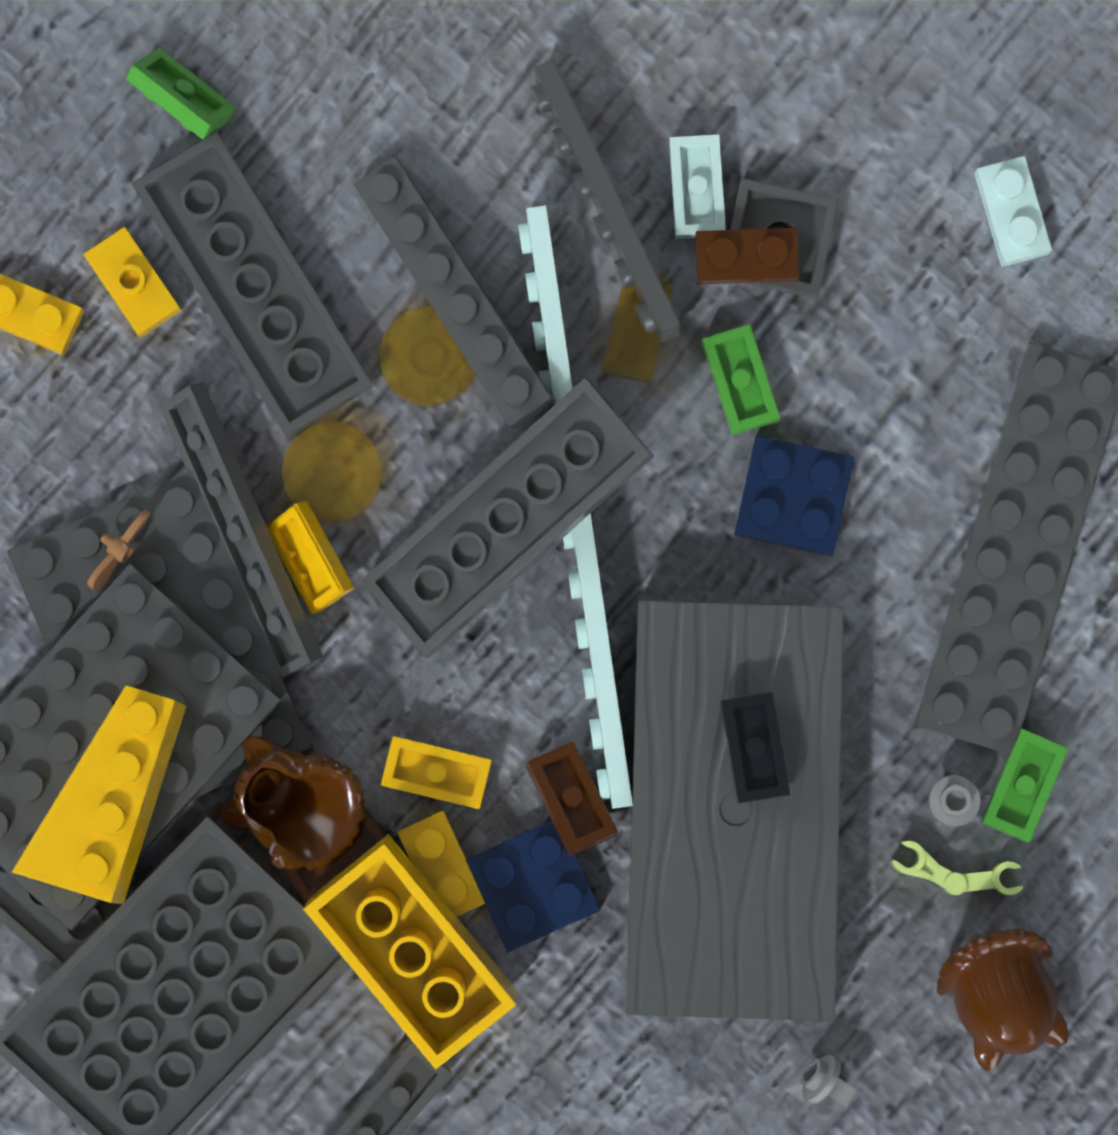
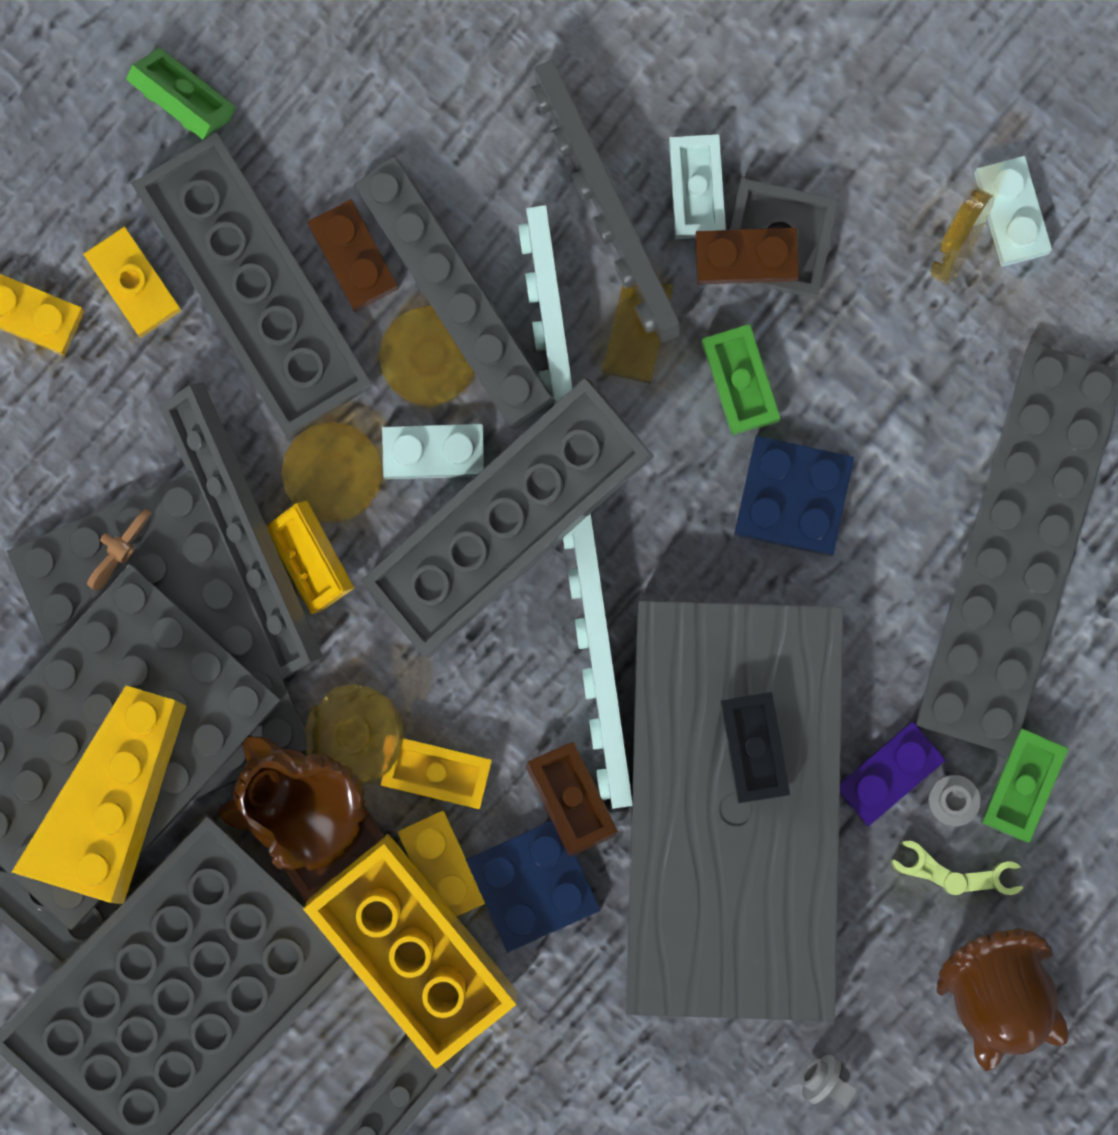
none -> clear yellow tile [305,684,404,786]
none -> reddish brown plate [307,199,398,312]
none -> light aqua plate [382,424,484,480]
none -> dark purple plate [840,722,946,826]
none -> clear yellow tile [930,188,995,285]

